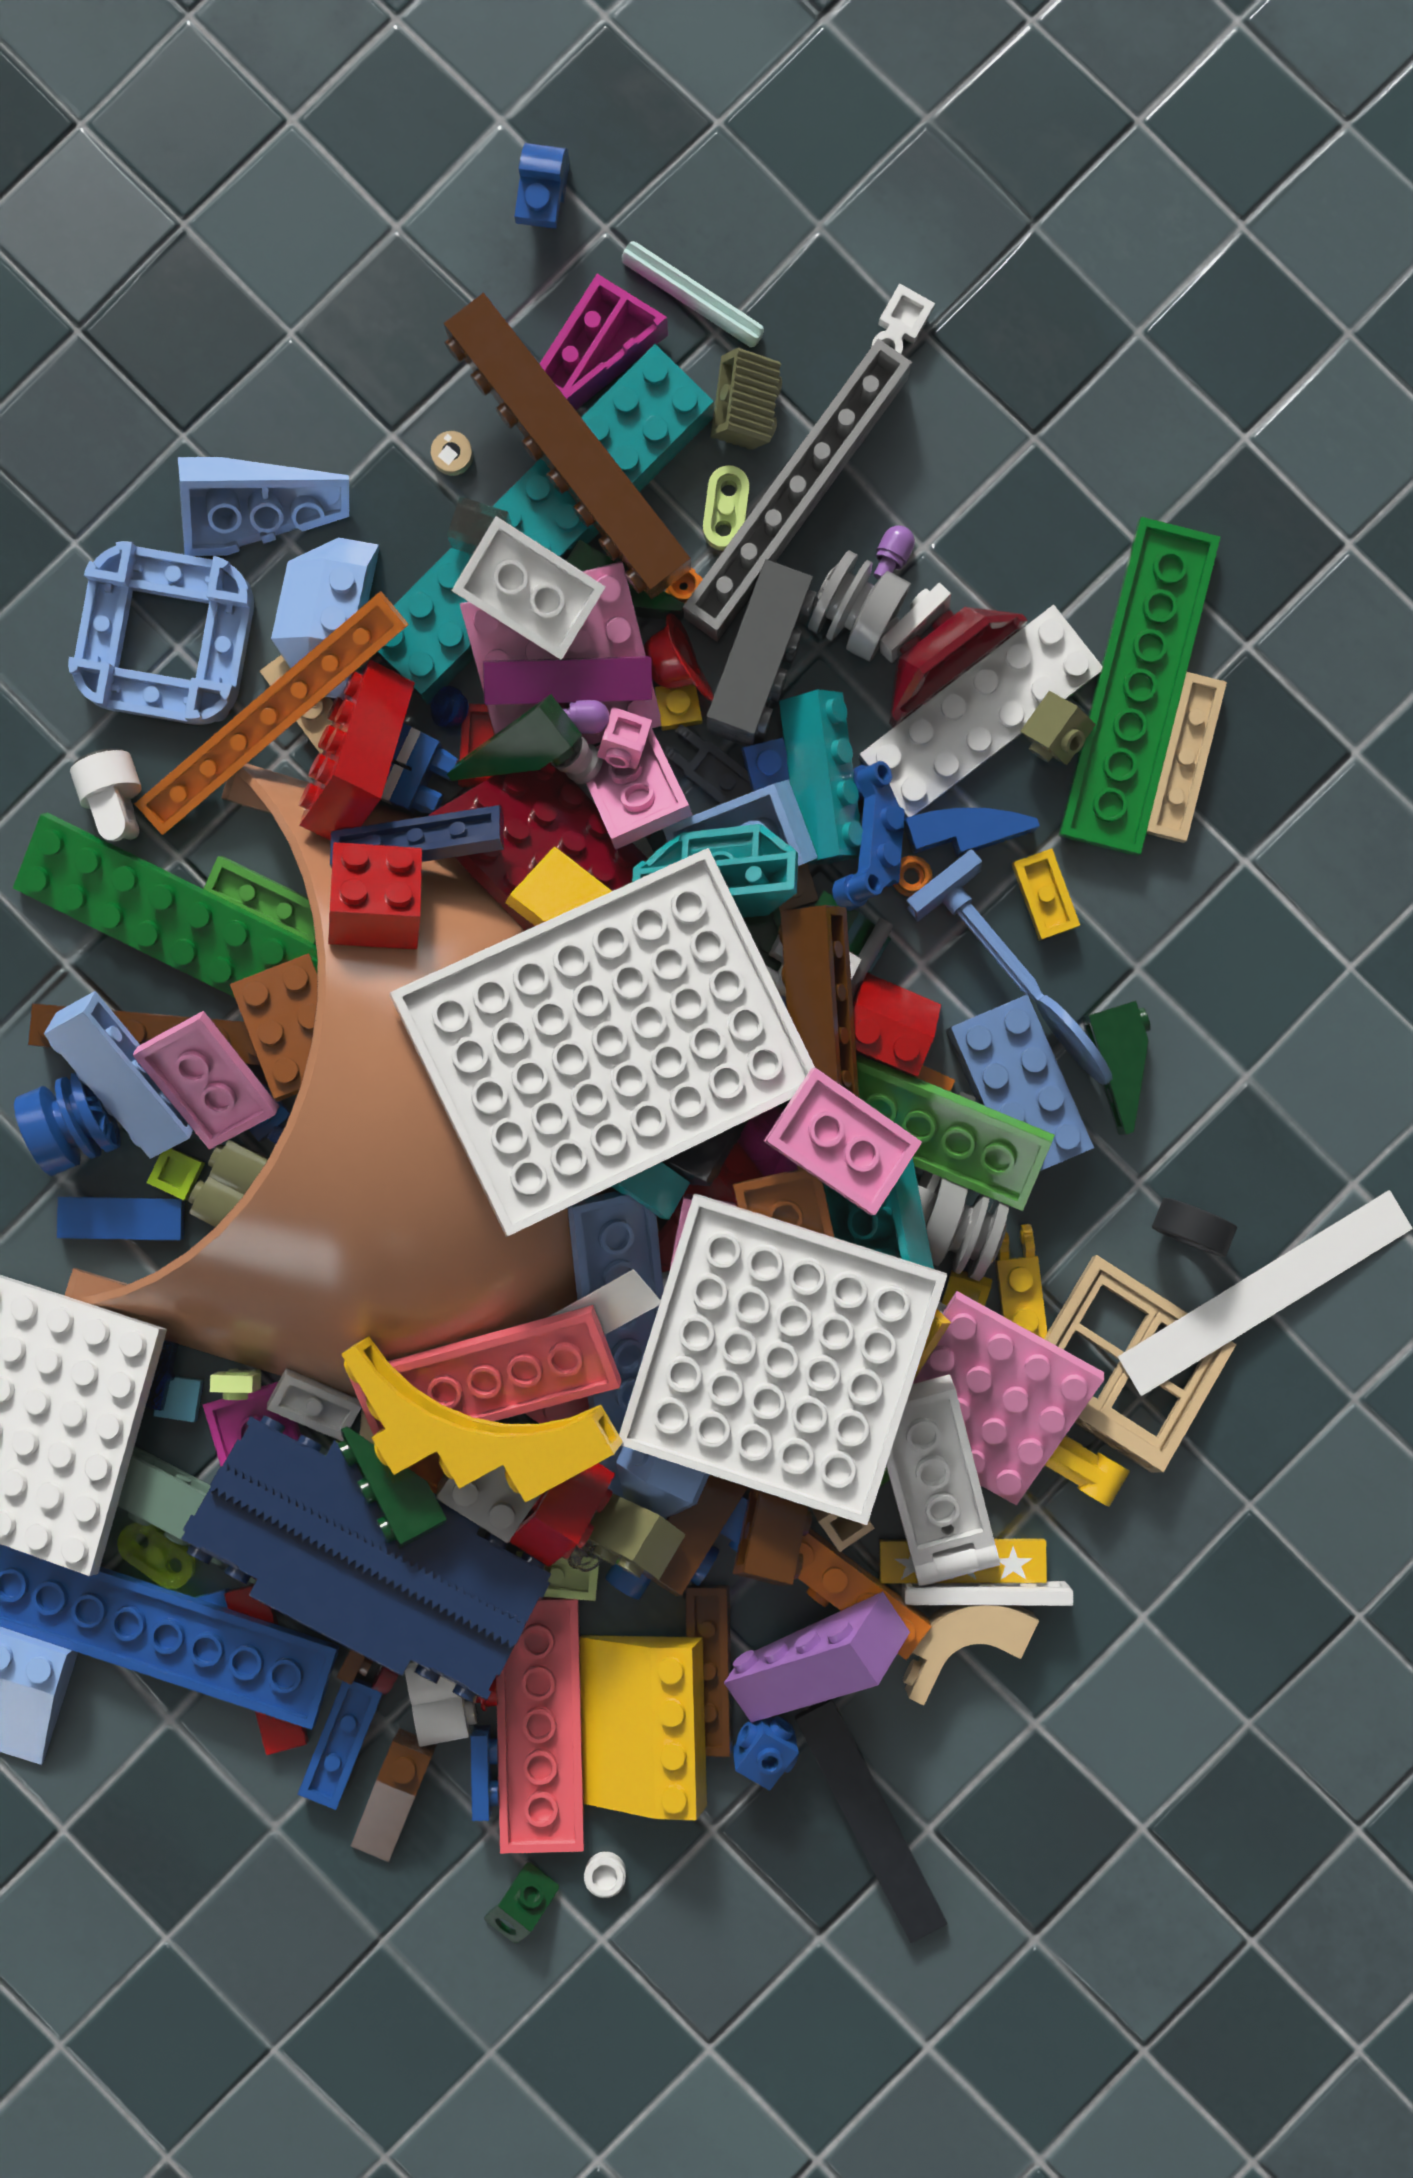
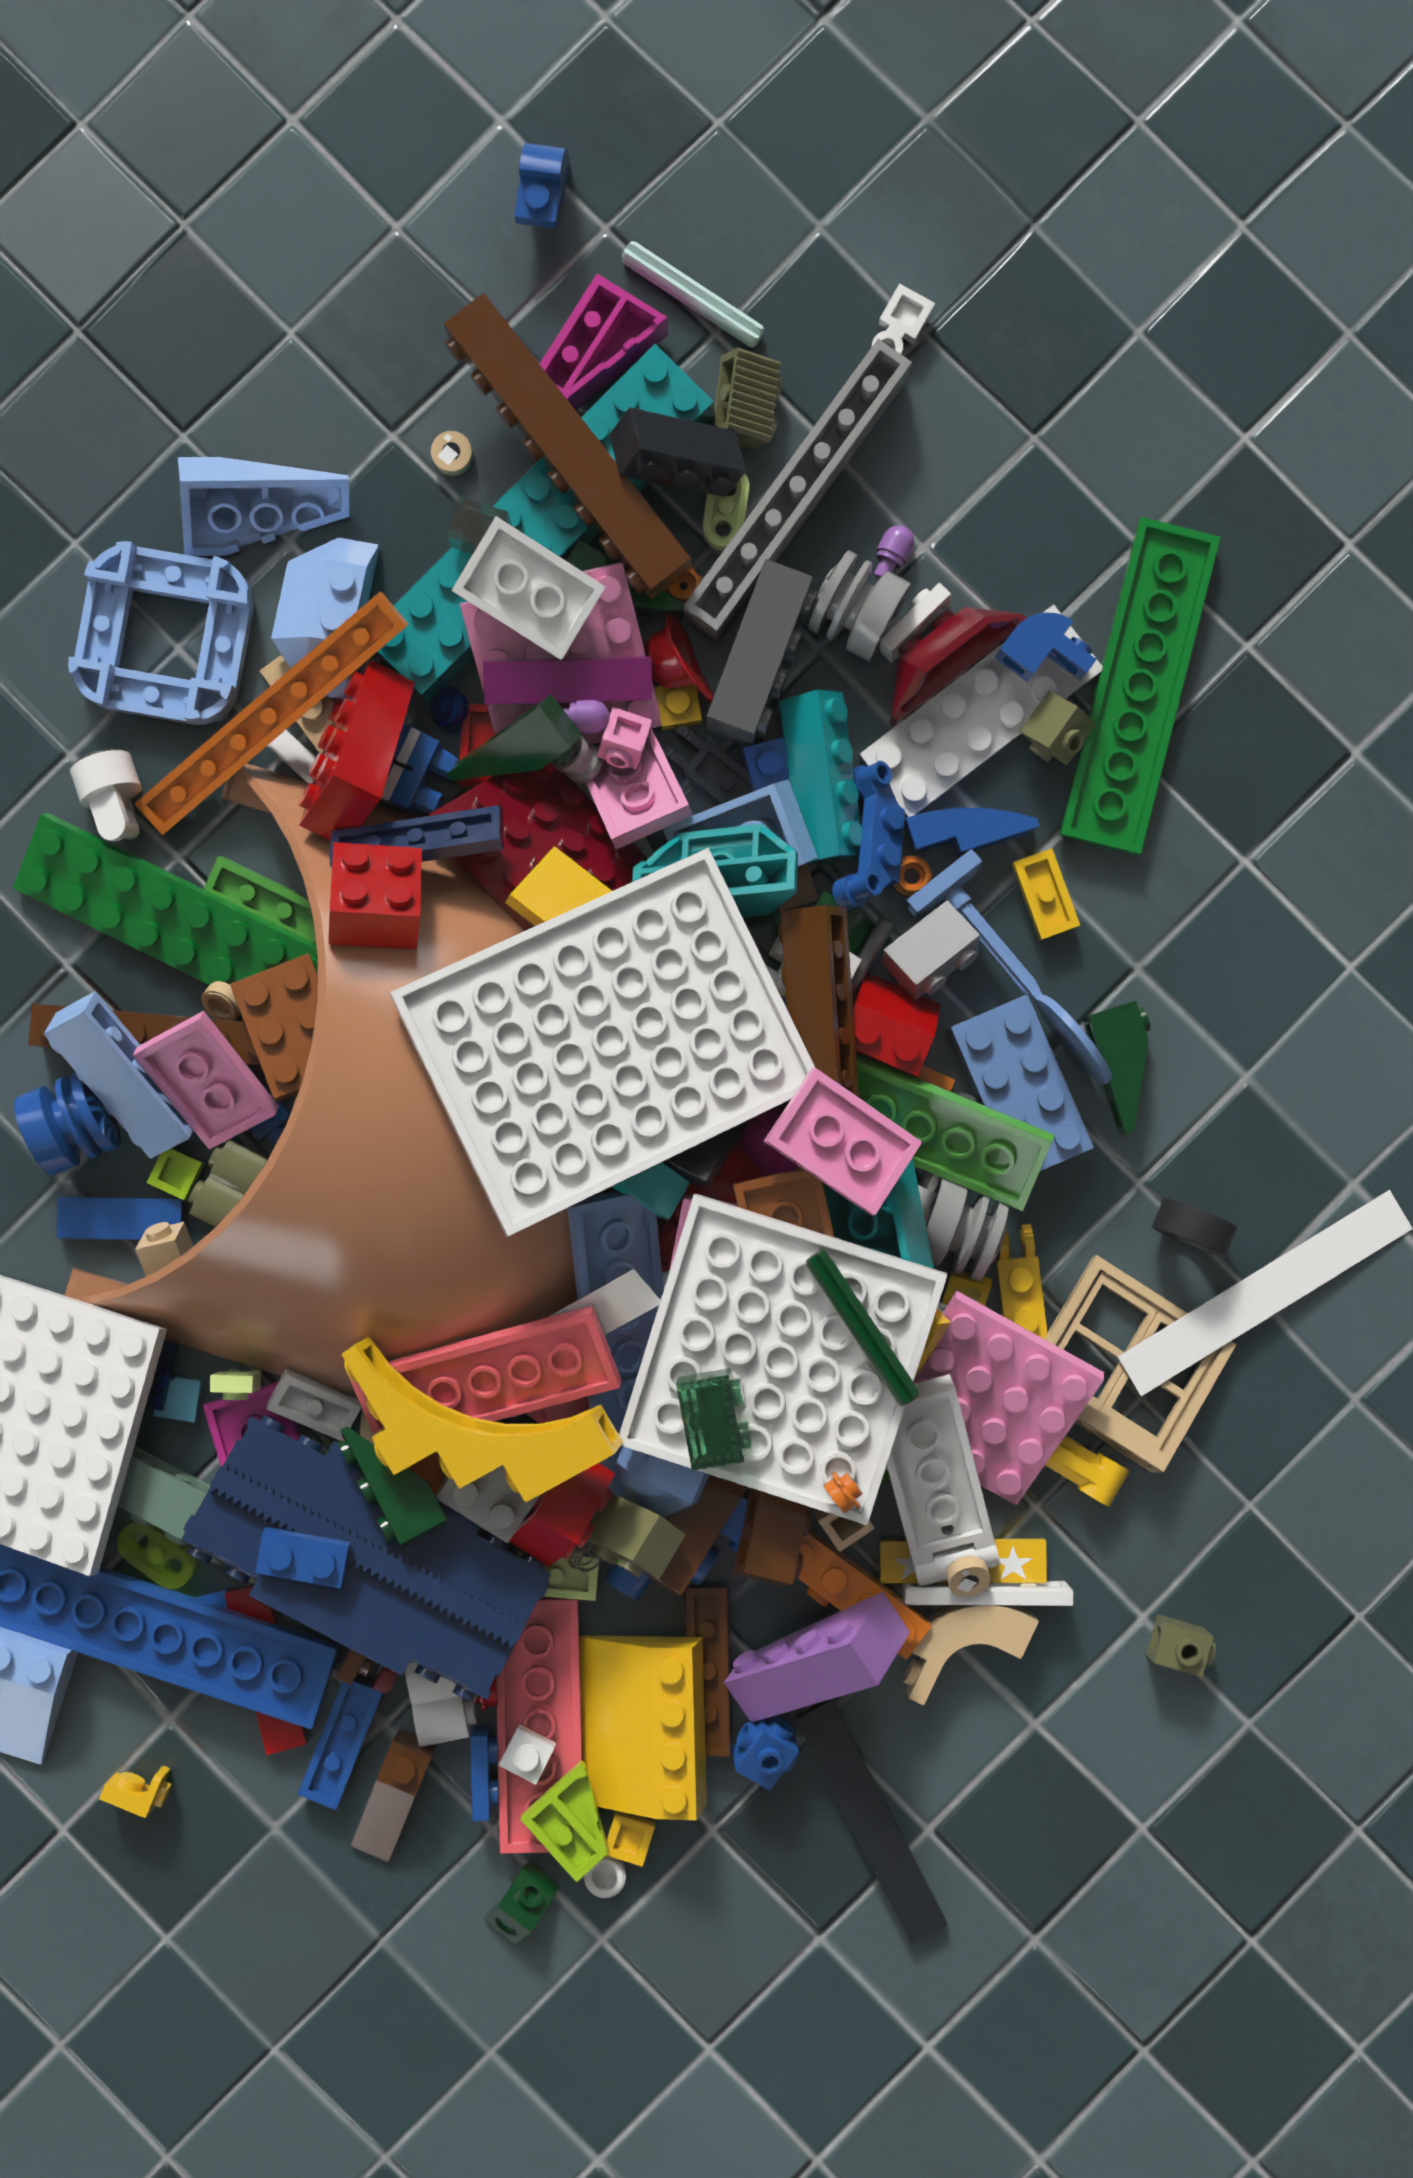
tan plate [1146,672,1227,843] -> none
none -> yellow bracket [99,1766,172,1818]
none -> tan brick [135,1222,193,1276]
none -> tan tile [201,981,241,1021]
none -> blue plate [255,1527,351,1589]
none -> white sticker [267,730,316,784]
none -> white plate [498,1724,556,1785]
none -> lime wing [520,1760,609,1883]
none -> yellow plate [606,1811,655,1867]
none -> black brick [609,407,746,497]
none -> clear green brick [676,1368,753,1471]
none -> dark green axle [806,1249,919,1406]
none -> orange plate [823,1472,863,1514]
none -> light grey brick [883,900,980,1001]
none -> tan tile [946,1556,991,1597]
none -> blue brick [995,612,1097,683]
none -> olive brick [1146,1614,1216,1677]

